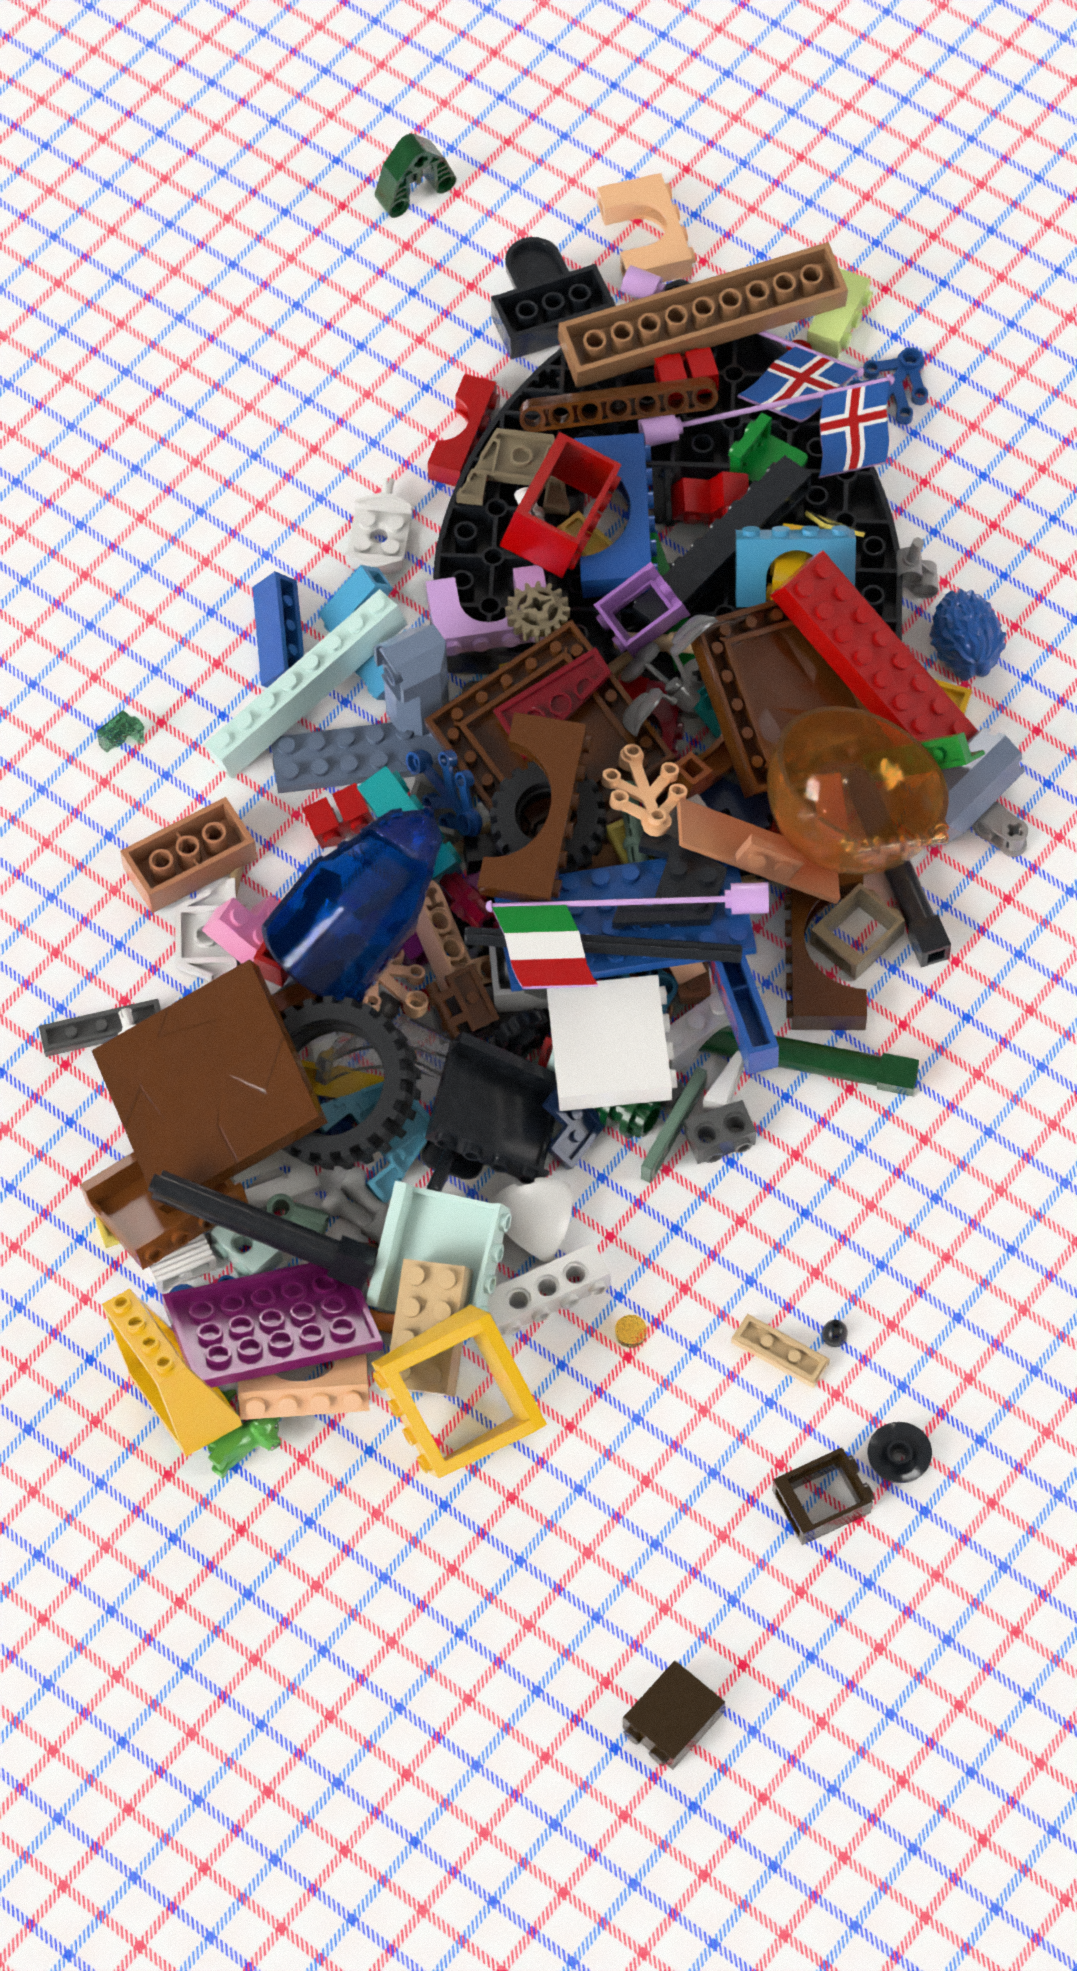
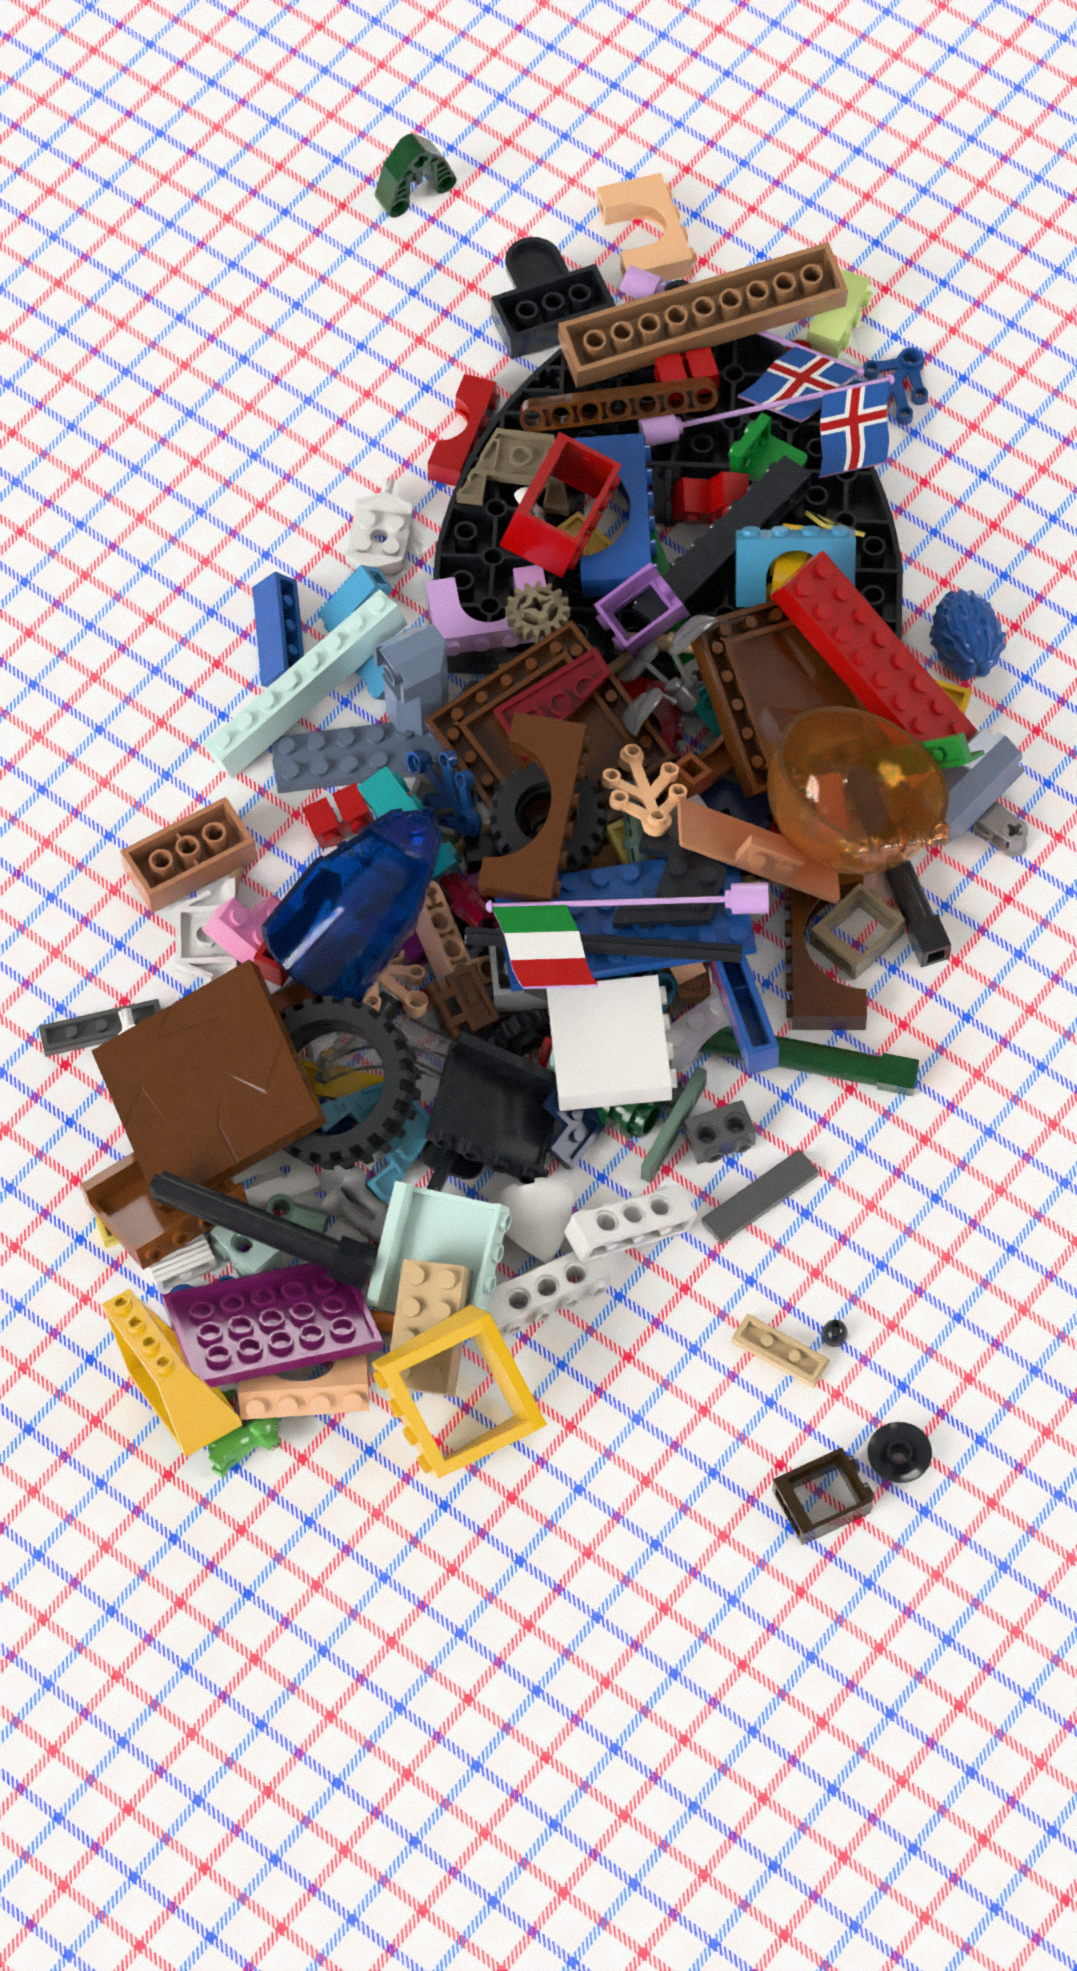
clear green bracket [97,710,145,753] -> none
clear yellow tile [615,1314,647,1348] -> none
dark brown brick [622,1660,726,1770] -> none
white slope [703,1050,744,1113] -> none
light grey beam [896,537,938,599] -> none
none -> white brick [564,1185,697,1263]
none -> dark grey tile [701,1149,819,1245]

